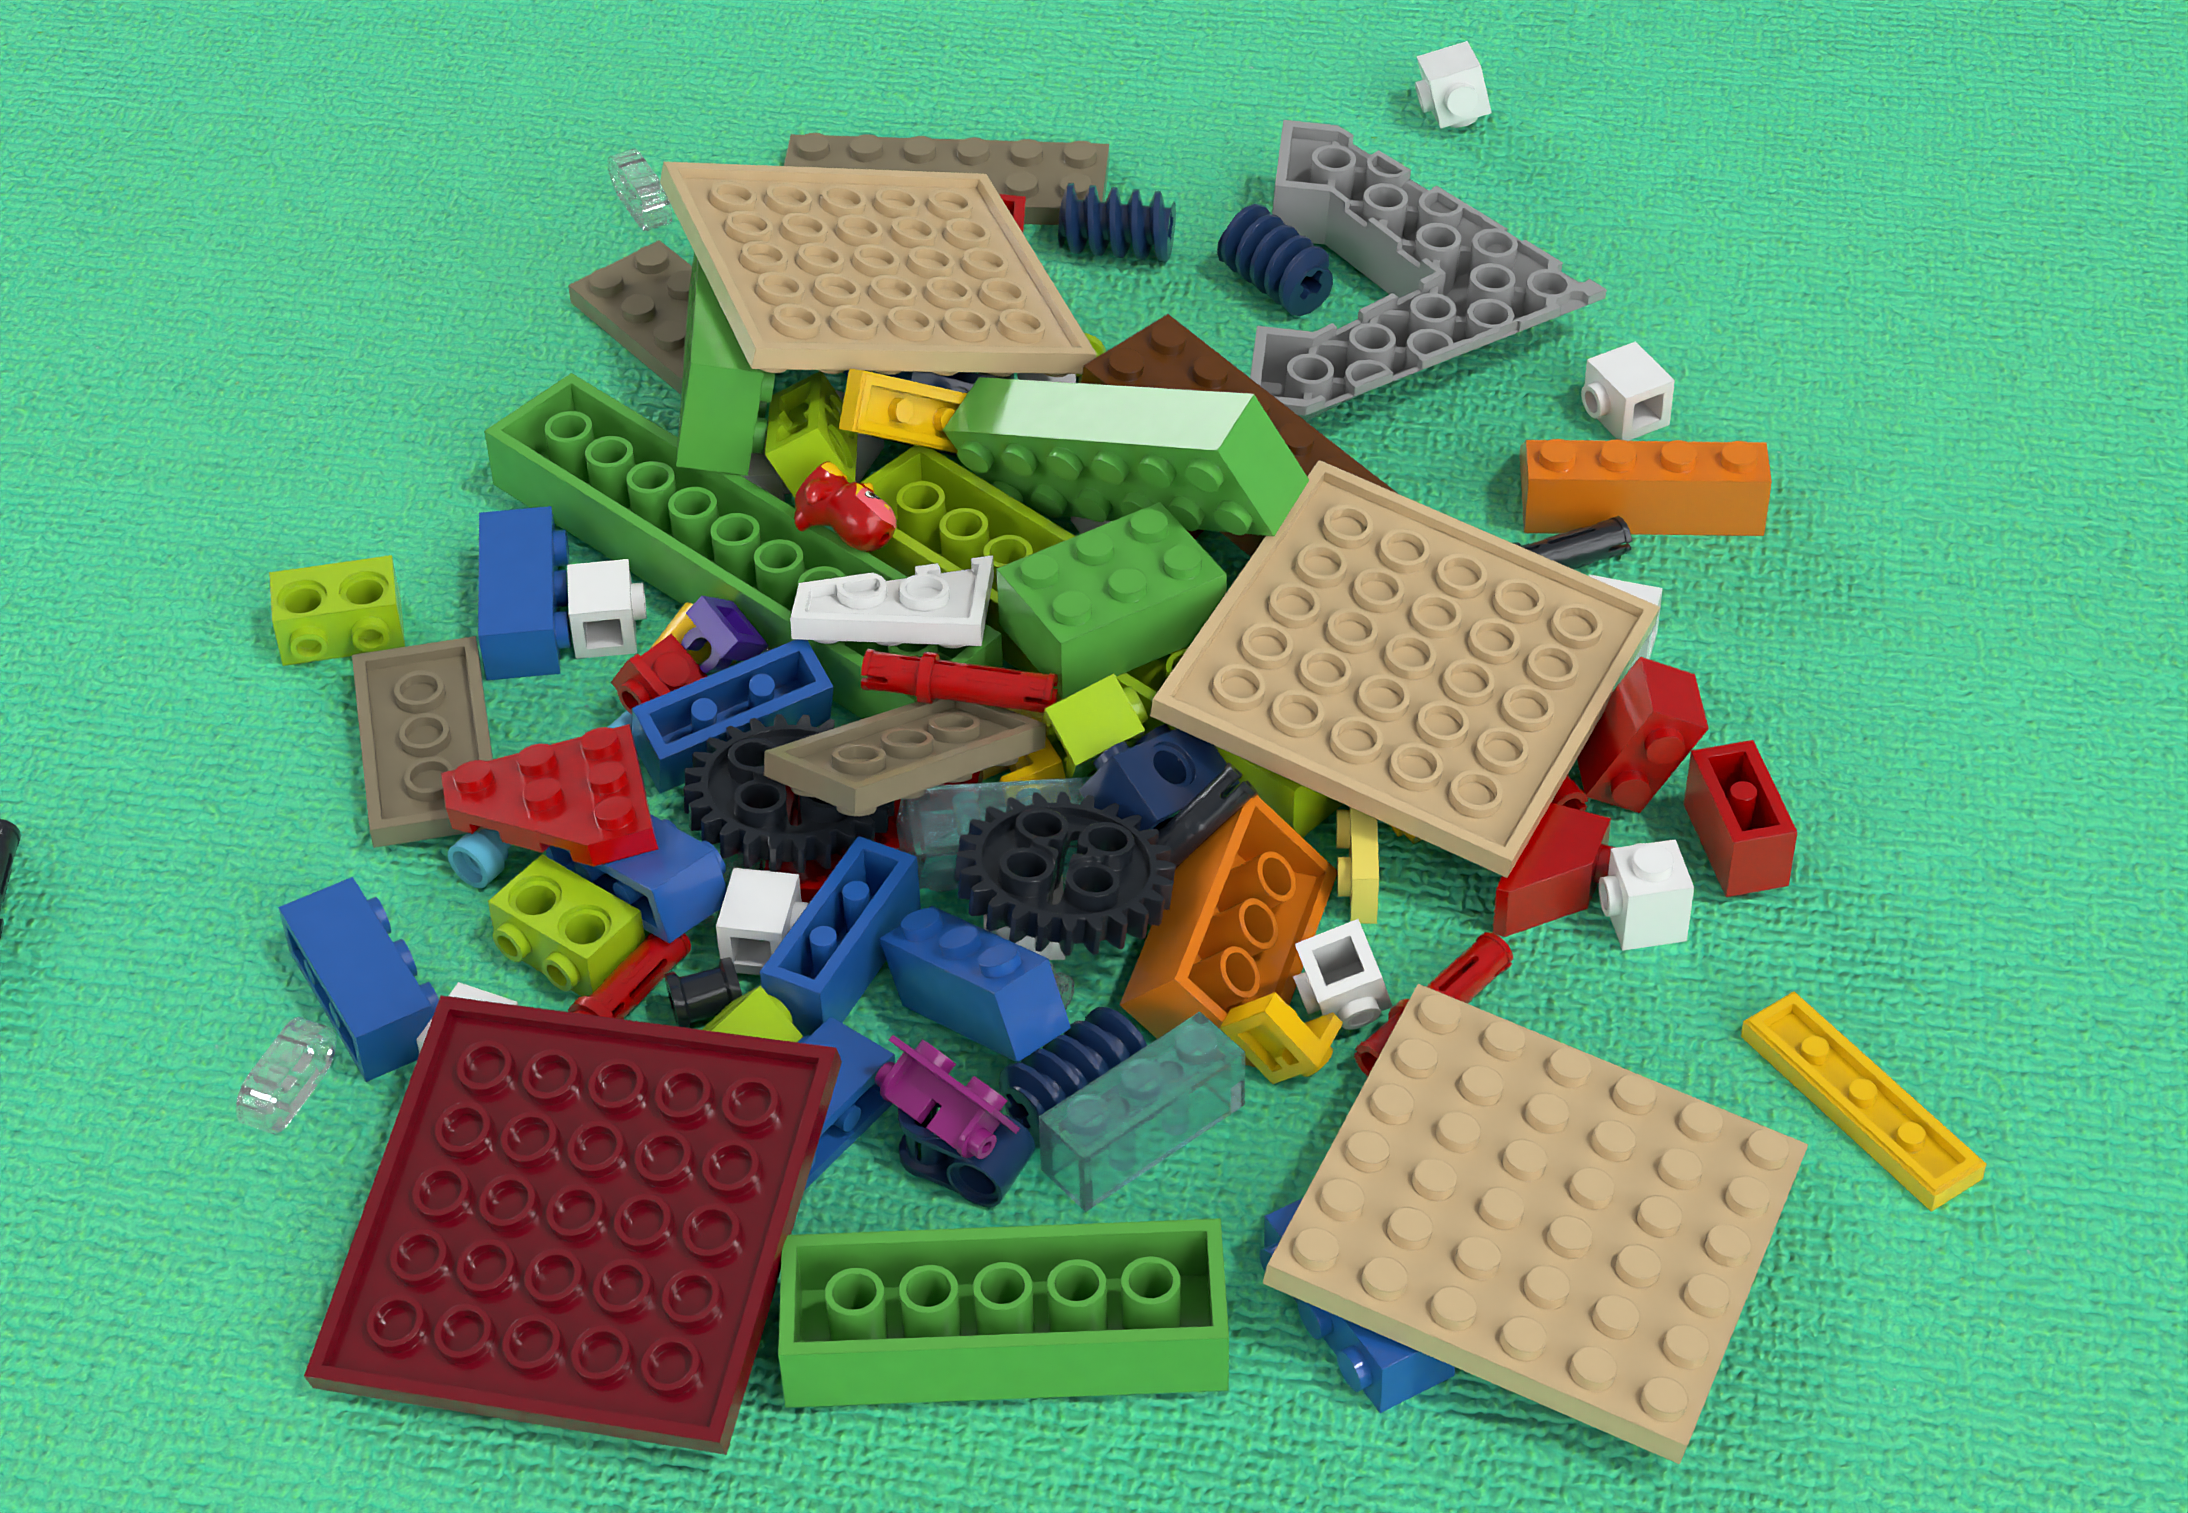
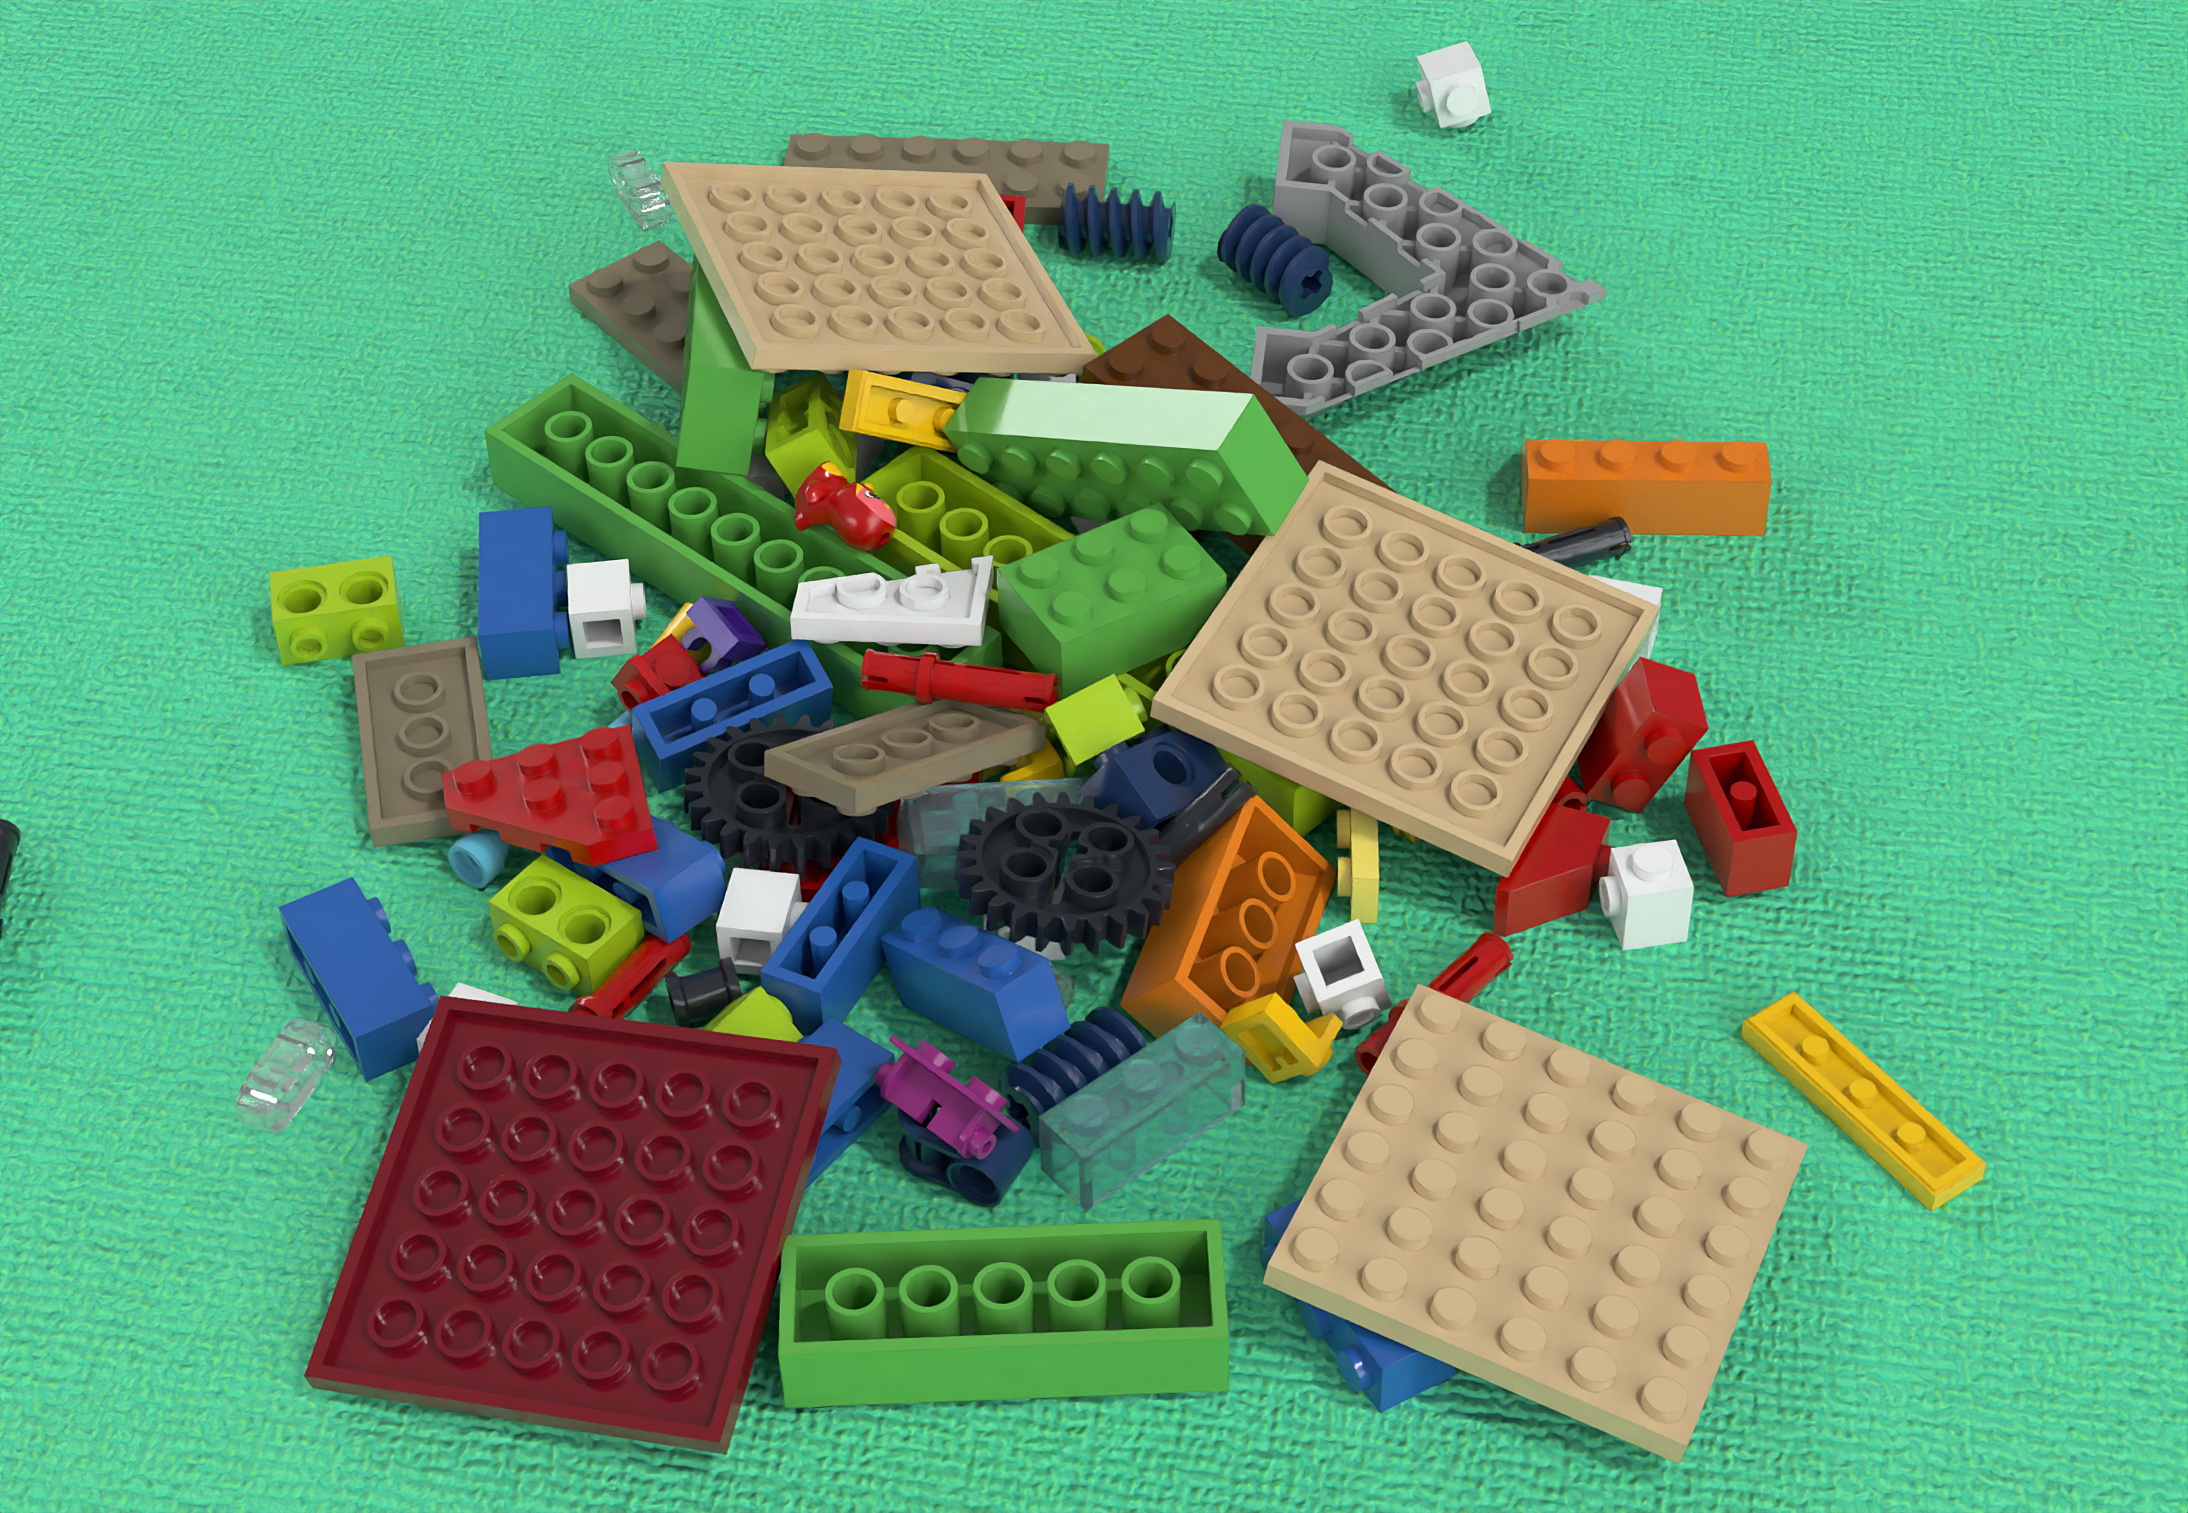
white brick [1581,341,1675,441] -> none

